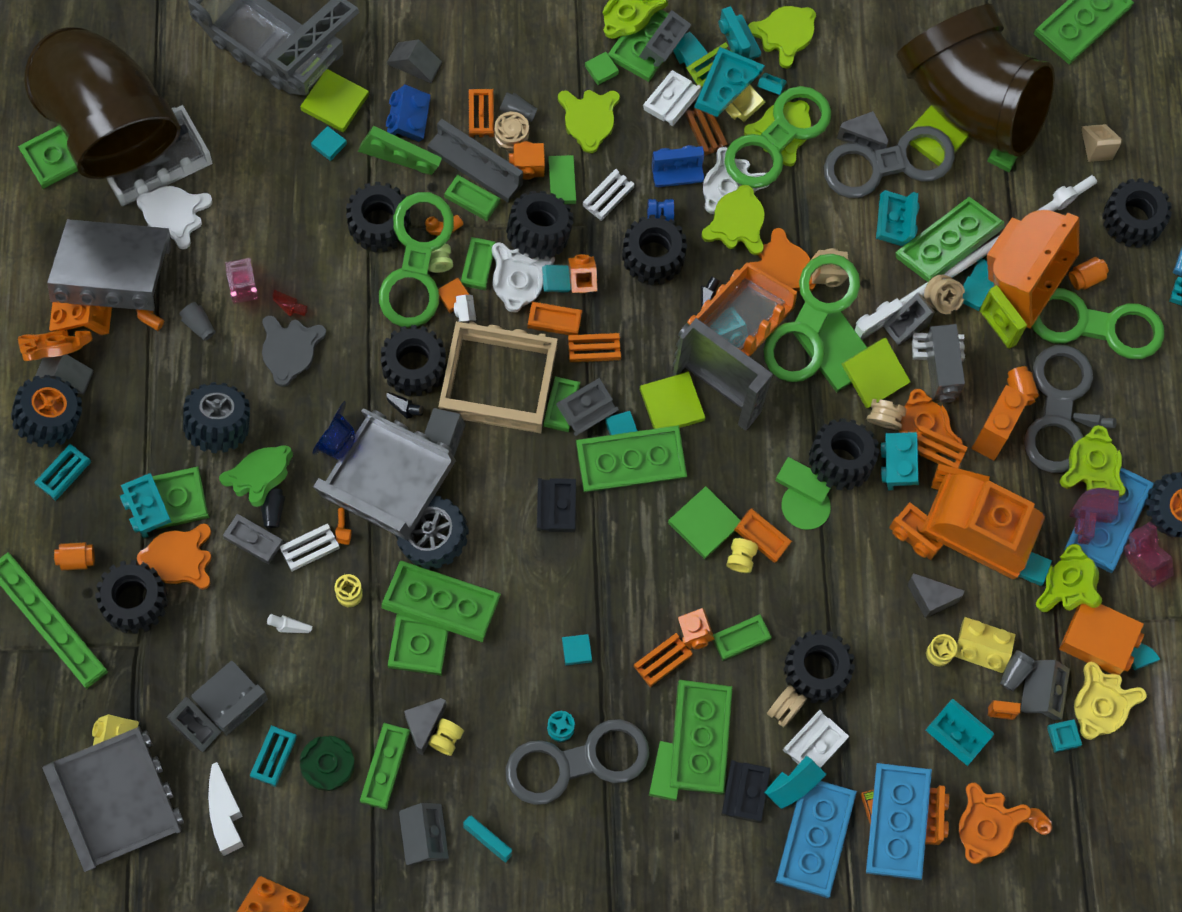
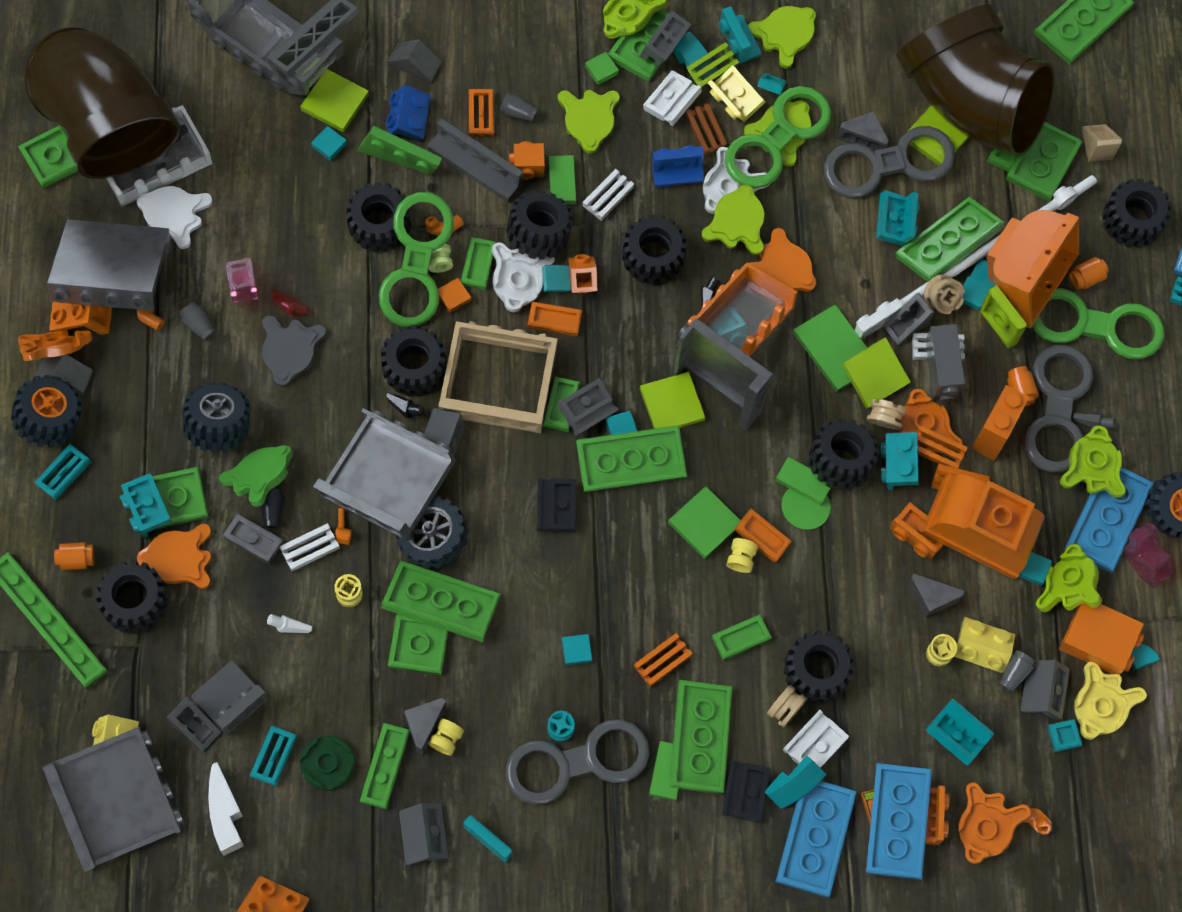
clear blue piece [312,401,355,460] -> none
bright green tile [444,175,500,221] -> none
white plate [454,295,476,322] -> none
tan wheel [494,111,529,152] -> none
orange tile [568,333,621,362] -> none
blue wheel [647,199,674,221] -> none
orange bracket [678,608,715,650] -> none
teal wing [694,47,765,117] -> none
bright green bar [763,254,860,382] -> none
tan brick [811,248,848,287] -> none
orange tile [988,700,1021,720] -> none
clear pink brick [1069,488,1119,545] -> none
none -> bright green tile [1005,122,1083,202]

